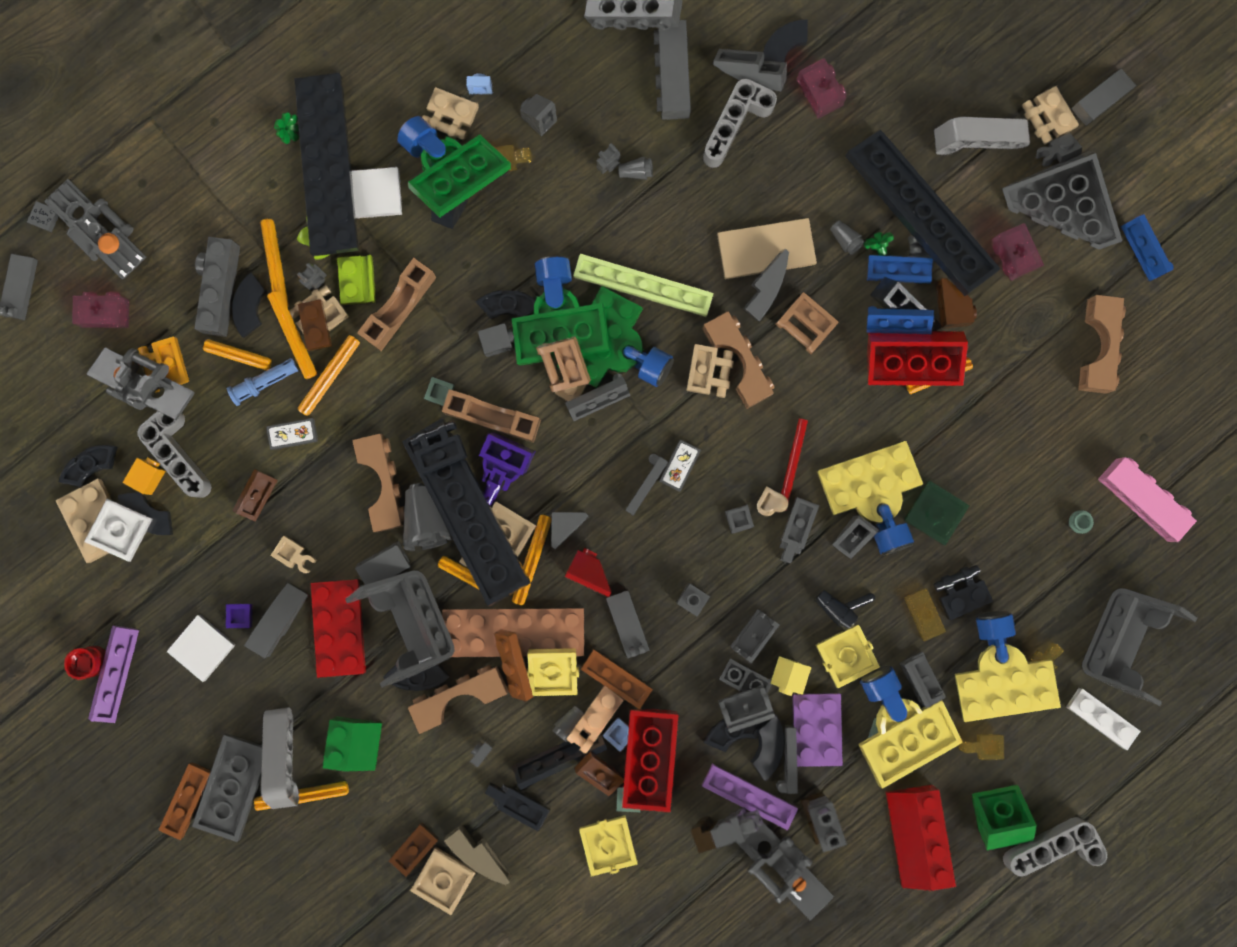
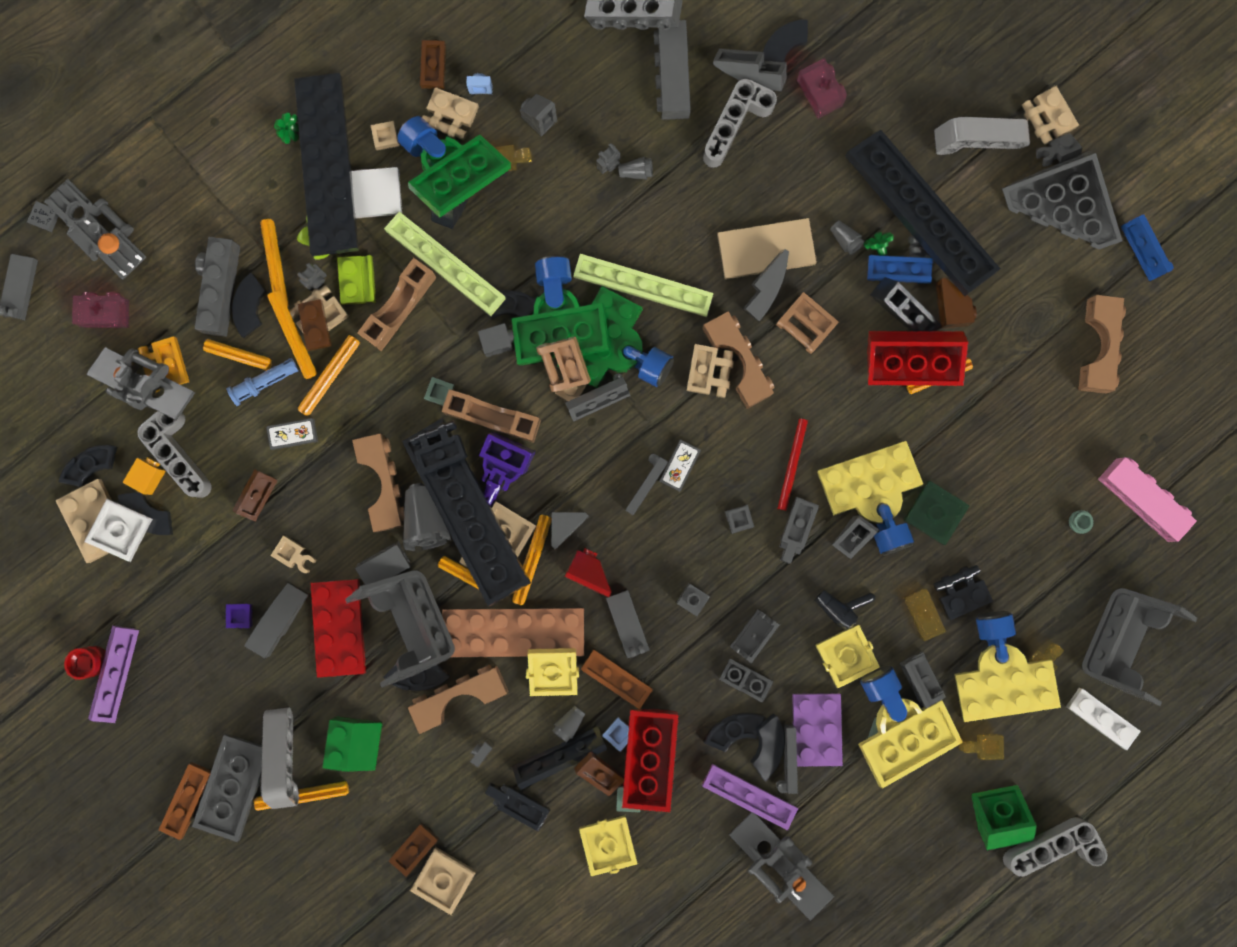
white tile [167,615,236,682] -> none
dark tan slope [444,824,512,885] -> none
dark orange plate [494,629,533,701] -> none
light nougat plate [566,686,623,754] -> none
dark grey hips [691,807,763,853] -> none
dark grey hinge [718,685,775,733] -> none
tan tile [757,486,788,516] -> none
light yellow brick [771,656,811,696] -> none
dark grey hips [800,792,847,852] -> none
blue hinge [867,306,934,334] -> none
red slope [886,784,956,891] -> none
clear pink brick [992,223,1044,281] -> none
dark grey slope [1071,68,1136,126] -> none
none -> tan plate [371,121,399,150]
none -> yellowish green plate [384,212,506,316]
none -> reddish brown plate [420,40,446,89]

